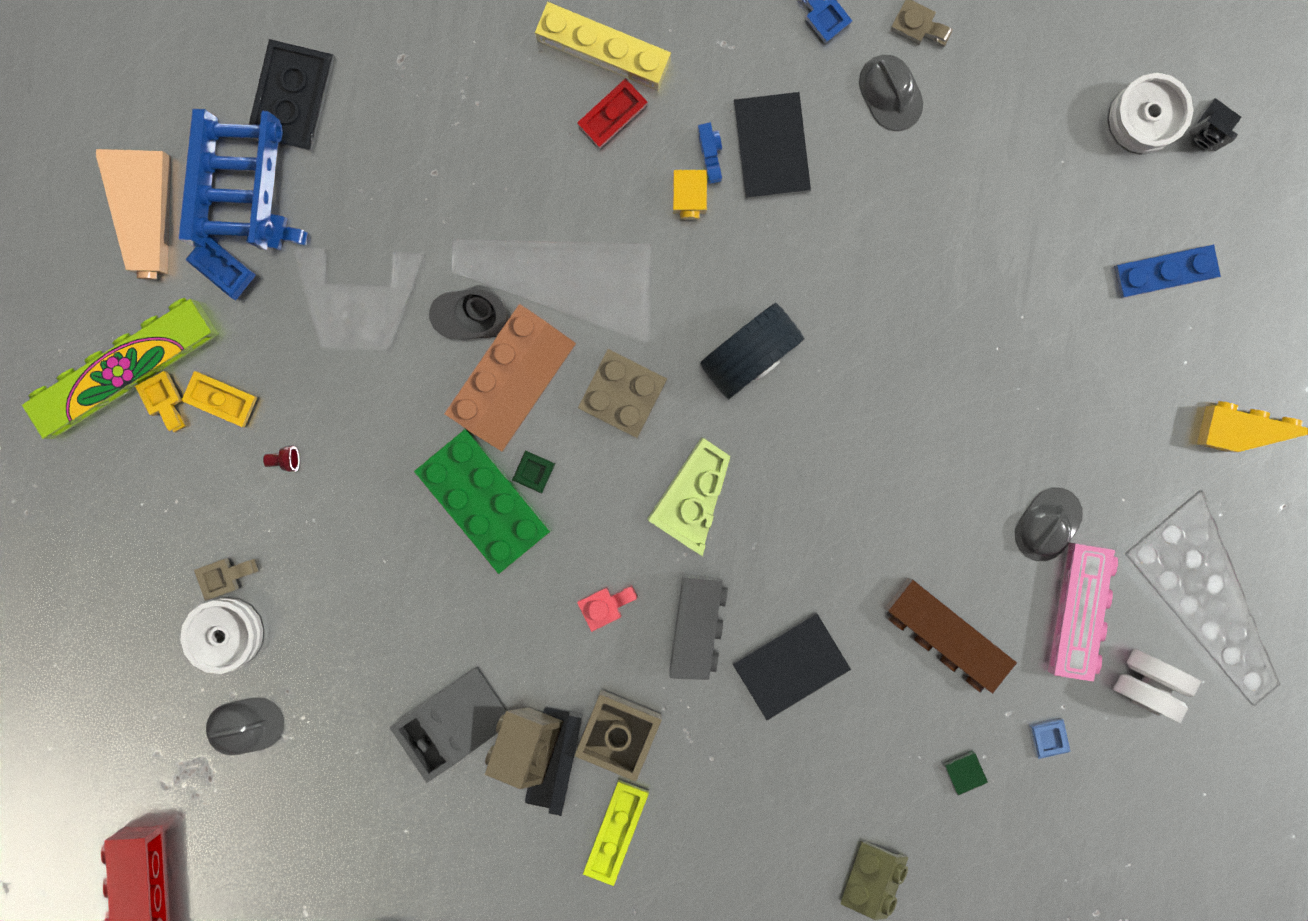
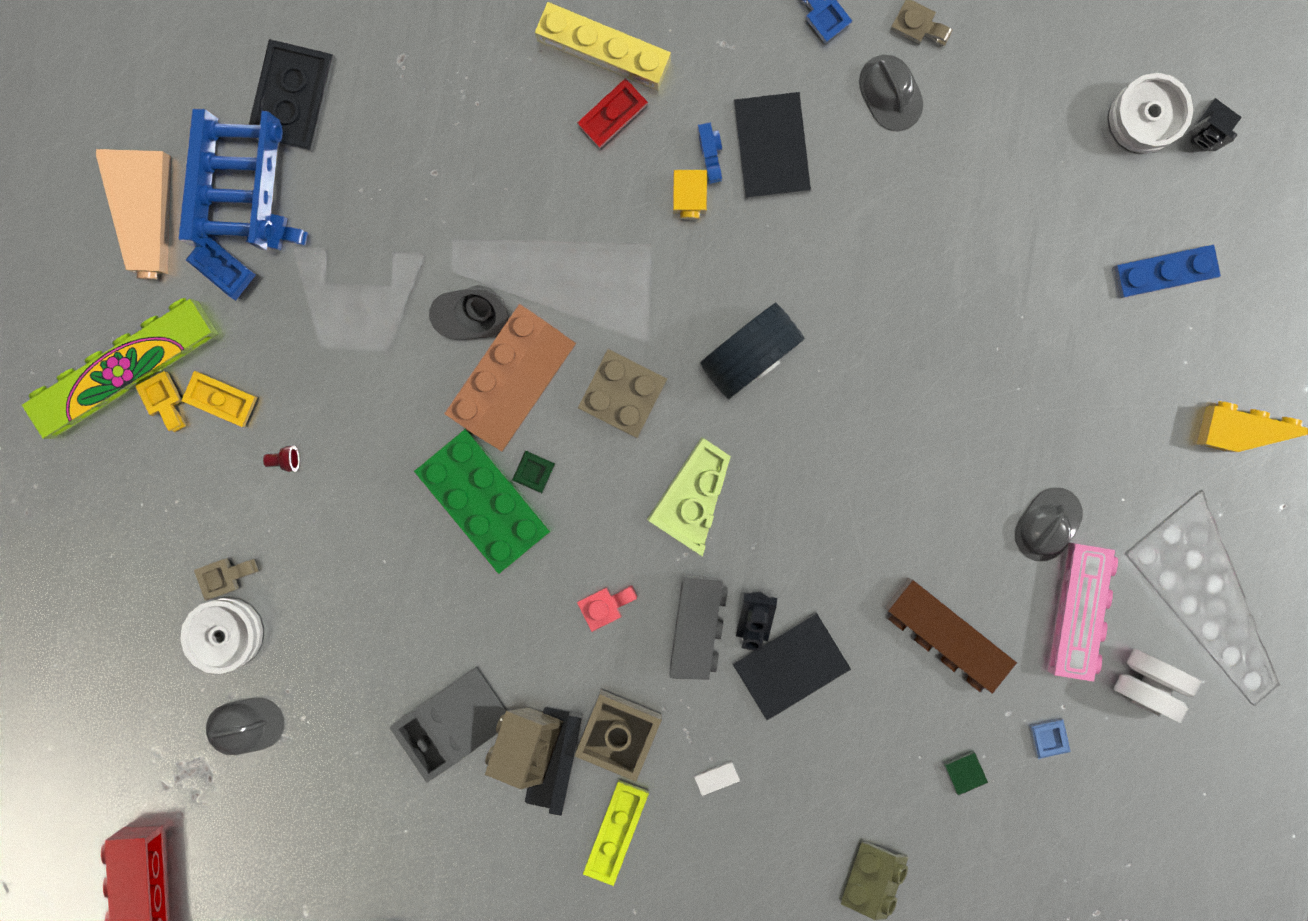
none -> white piece [694,760,740,796]
none -> black hips [736,592,777,651]

